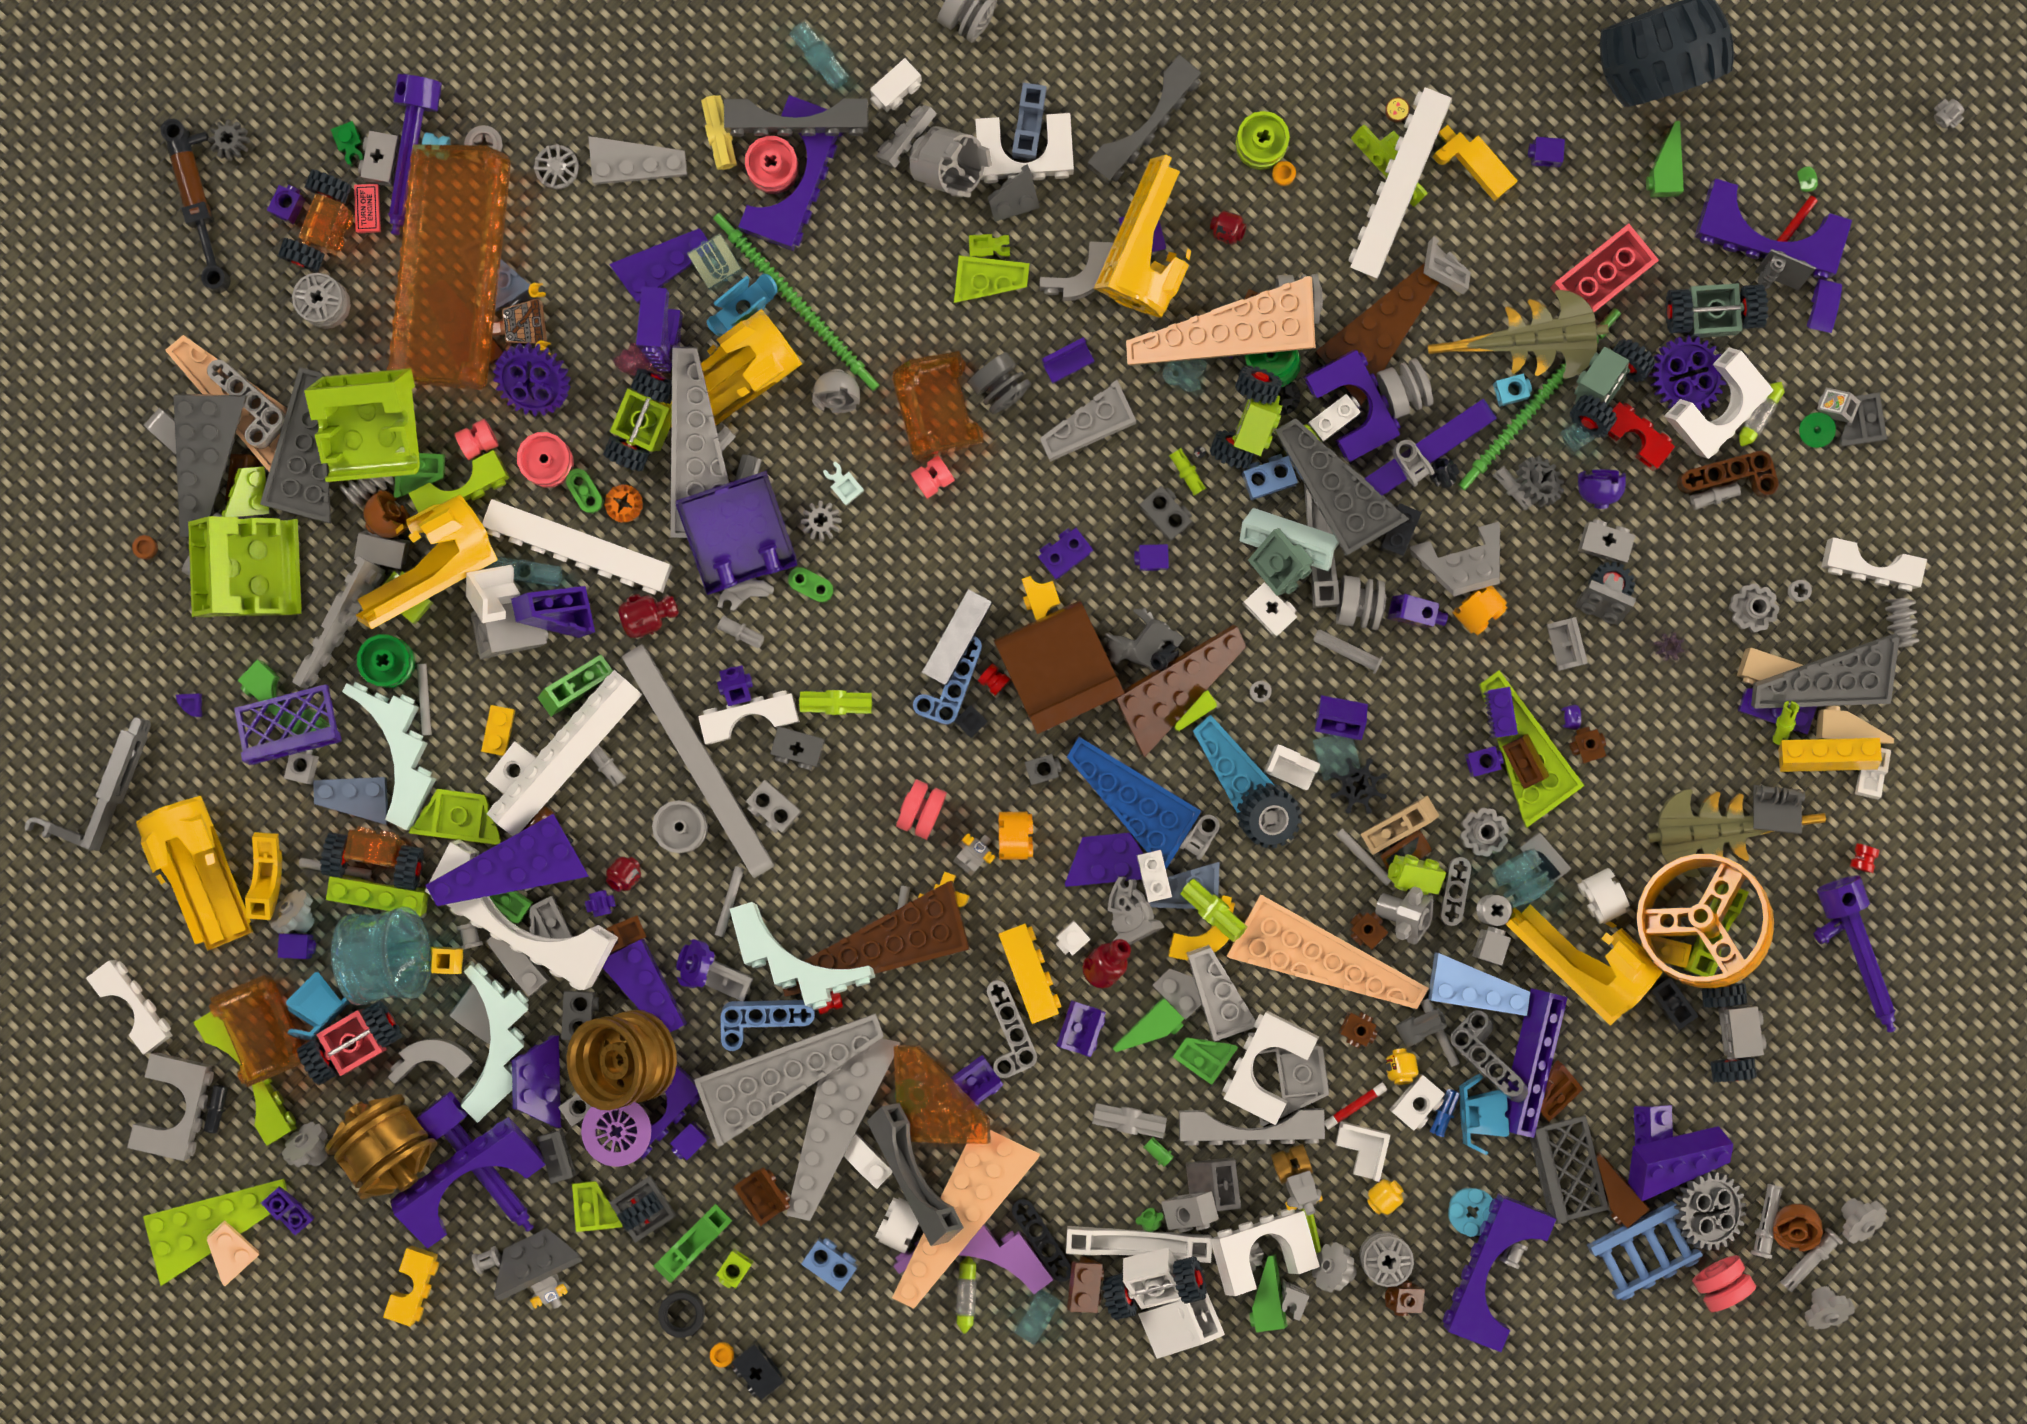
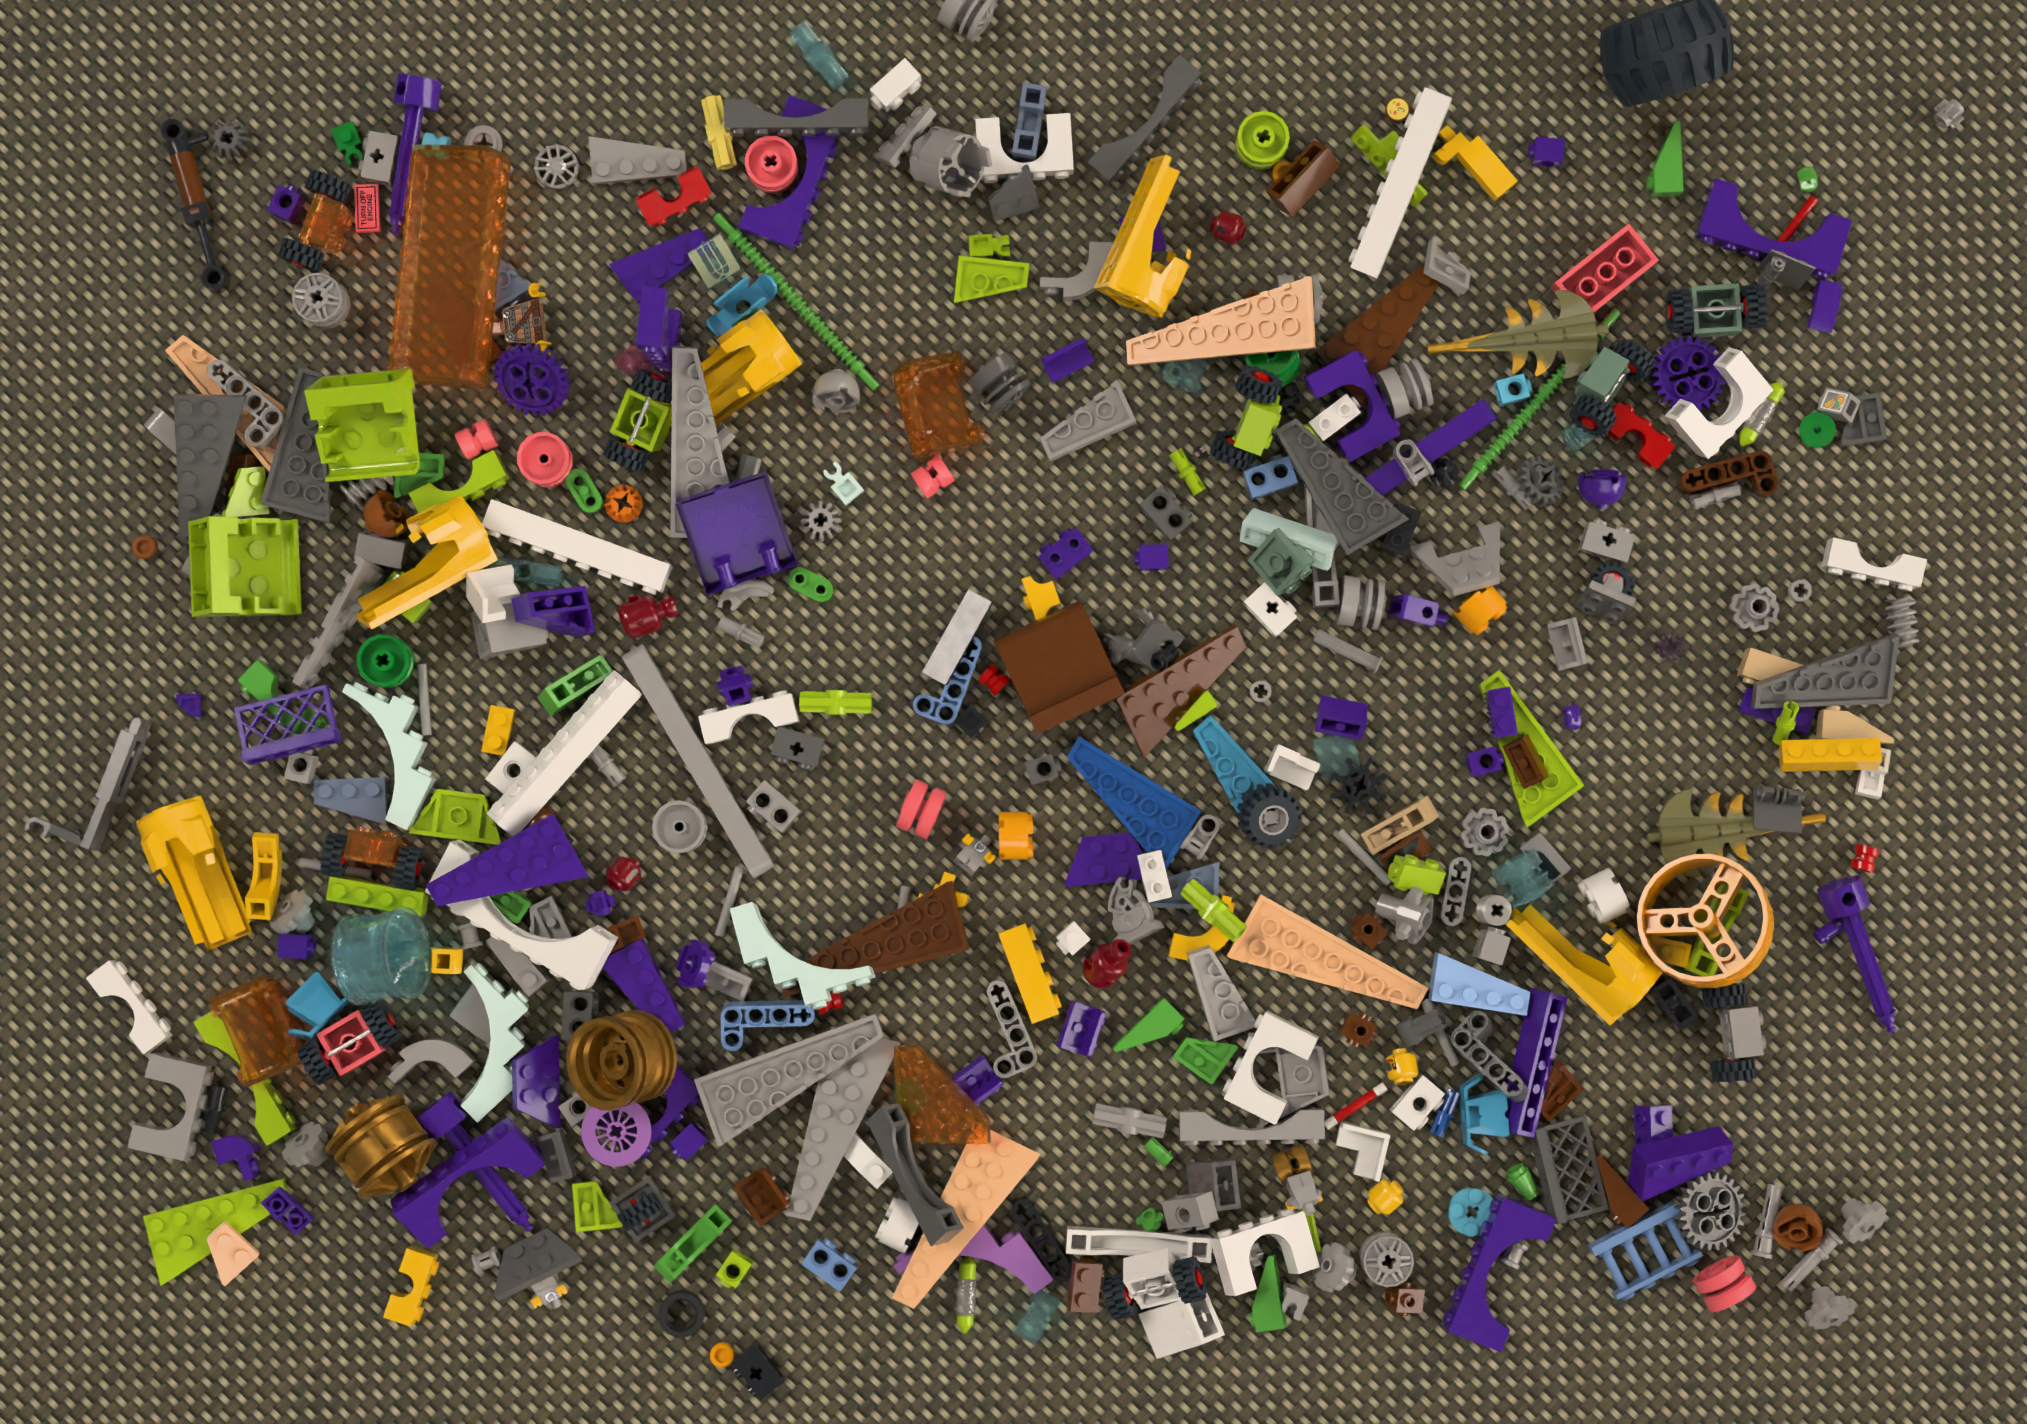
light grey wing [1152,968,1202,1020] -> none
reddish brown brick [1569,726,1606,764] -> none
none -> dark purple brick [211,1134,261,1181]
none -> red arch [634,165,712,227]
none -> reddish brown brick [1266,140,1341,217]
none -> bright green cone [1506,1163,1539,1200]

